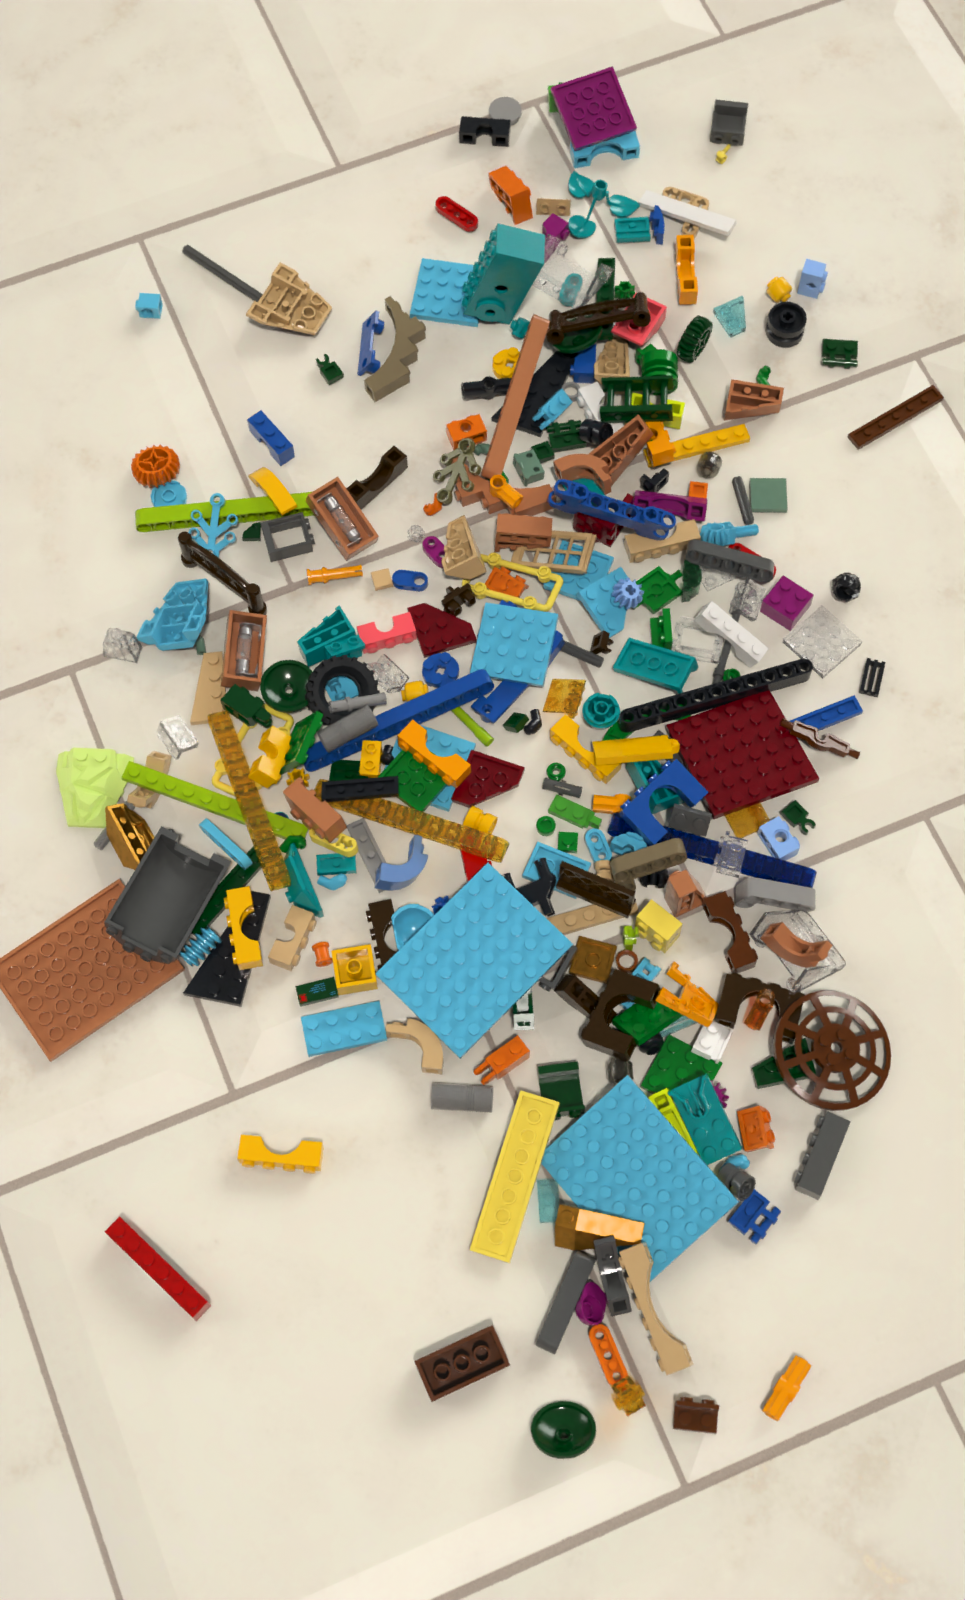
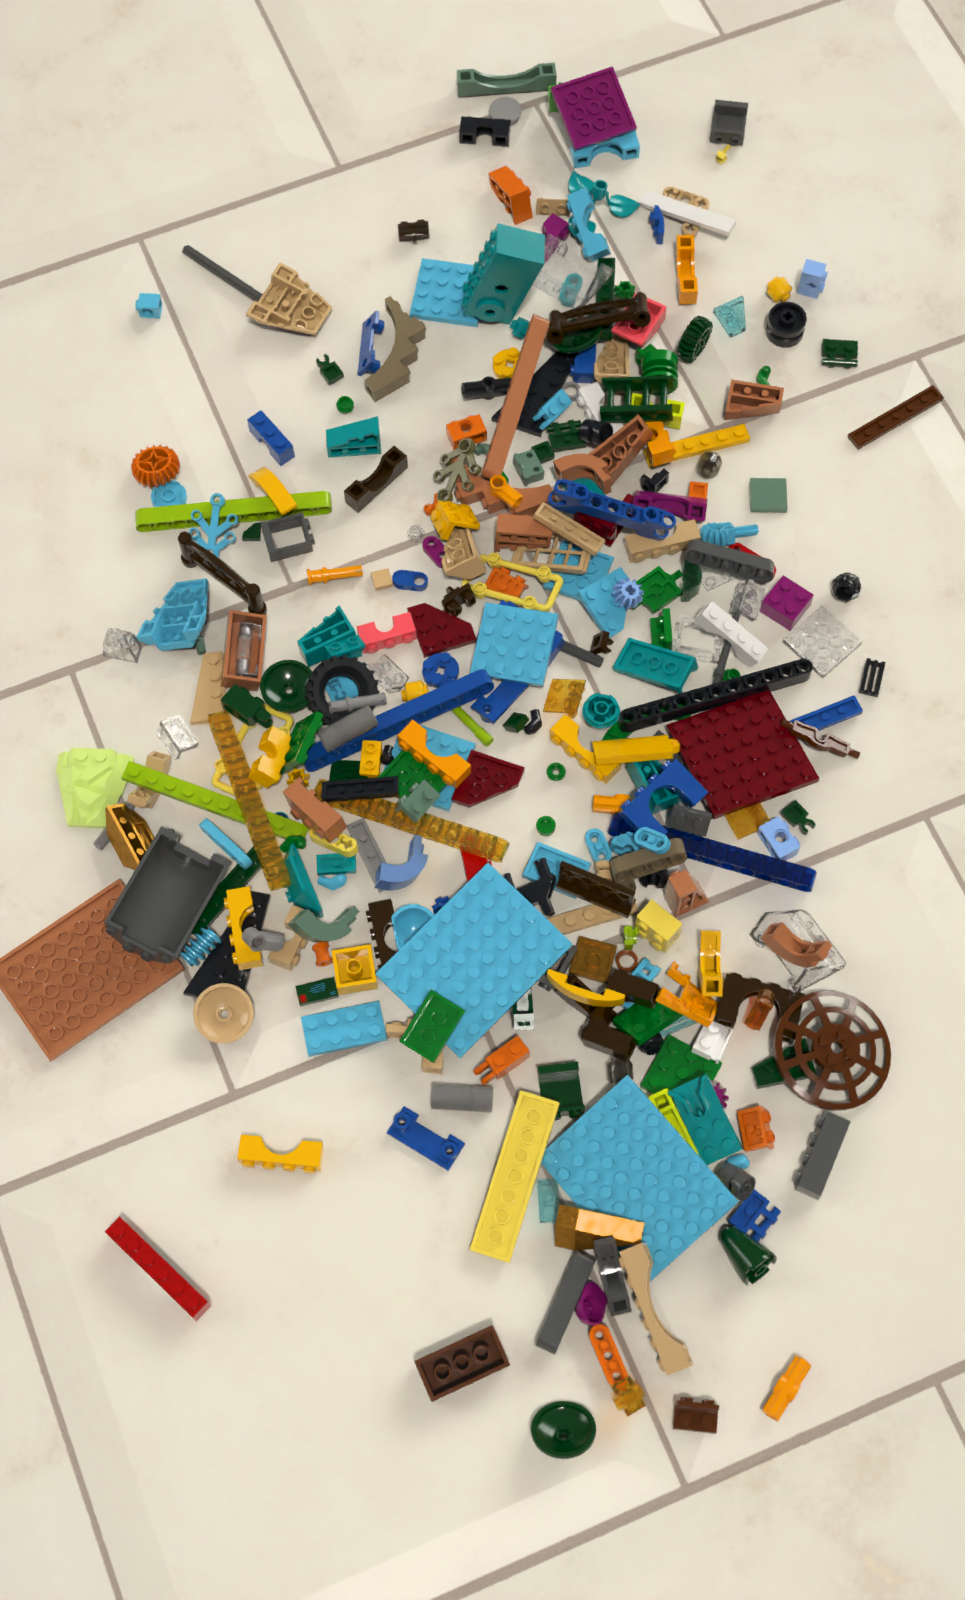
nougat piece [306,477,379,561] -> none
red plate [435,196,478,232] -> none
yellow wheel [462,806,498,840] -> none
dark grey pin [542,777,583,798] -> none
bright green hinge [548,794,602,829] -> none
green plate [558,832,578,853] -> none
teal plate [614,217,651,243] -> none
reddish brown arch [702,891,758,974] -> none
clear bracket [714,831,748,878] -> none
dark grey axle [732,476,754,525] -> none
light grey beam [735,877,815,912] -> none
none -> tan dish [193,983,254,1044]
none -> light grey piece [242,927,284,952]
none -> sand green arch [288,906,360,943]
none -> teal wedge [326,416,381,458]
none -> green plate [336,396,354,413]
none -> blue brick [387,1106,465,1171]
none -> sand green bracket [395,779,441,823]
none -> dark brown hips [398,219,430,243]
none -> green plate [399,990,466,1063]
none -> yellow bracket [430,500,480,540]
none -> sand green arch [457,62,557,97]
none -> tan plate [533,502,606,556]
none -> yellow slope [547,969,625,1007]
none -> medium azure arch [567,187,611,262]
none -> medium azure plate [634,827,671,855]
none -> yellow arch [699,930,723,997]
none -> dark green cone [720,1226,777,1286]

